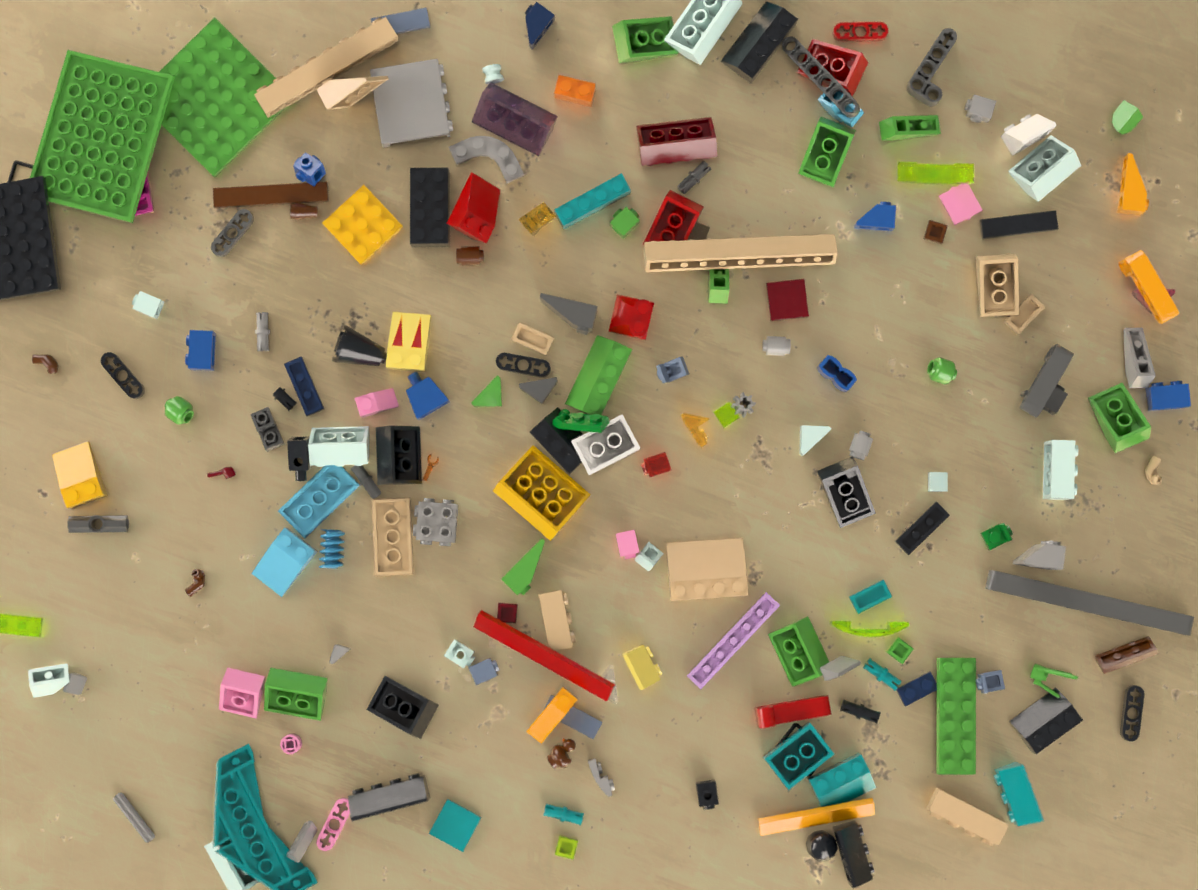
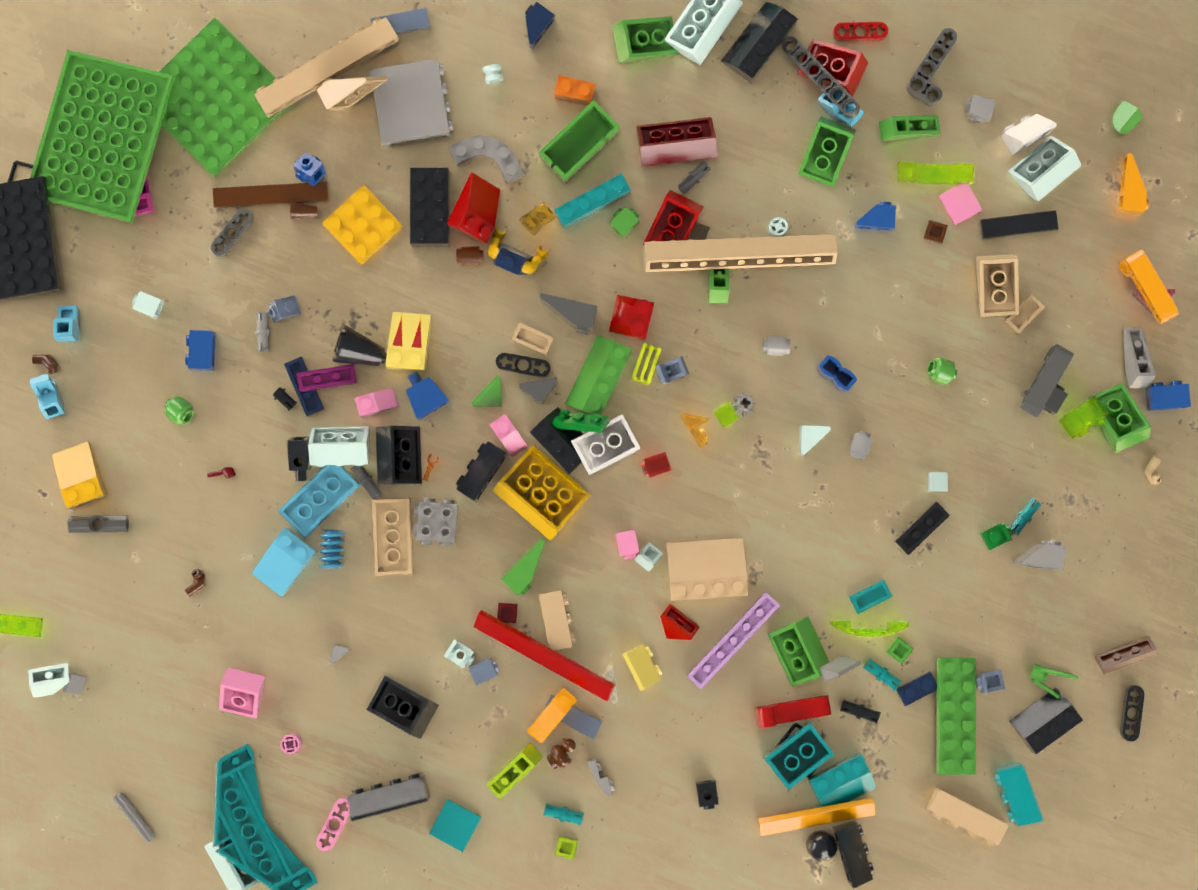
black beam [101,352,145,399] -> none
dark grey slope [250,407,285,452] -> none
bright green slope [264,668,328,721] -> none
light grey slope [287,821,317,863] -> none
slope [472,82,558,156] -> none
dark red tile [766,279,809,321] -> none
black slope [817,457,876,528] -> none
dark grey beam [985,570,1194,636] -> none
light aqua brick [1043,440,1078,500] -> none
none -> medium azure brick [29,374,65,419]
none -> medium azure brick [53,305,80,342]
none -> sand blue bracket [268,295,301,323]
none -> magenta tile [297,364,357,393]
none -> black slope [456,441,508,502]
none -> lime slope [486,743,544,799]
none -> torso [488,226,549,275]
none -> bright pink slope [490,414,528,458]
none -> bright green piece [538,100,620,184]
none -> neon yellow tile [631,343,661,385]
none -> red slope [660,604,700,640]
none -> light aqua wheel [768,217,788,237]
none -> teal pin [1009,498,1041,535]
none -> clear neon green brick [1059,395,1108,439]

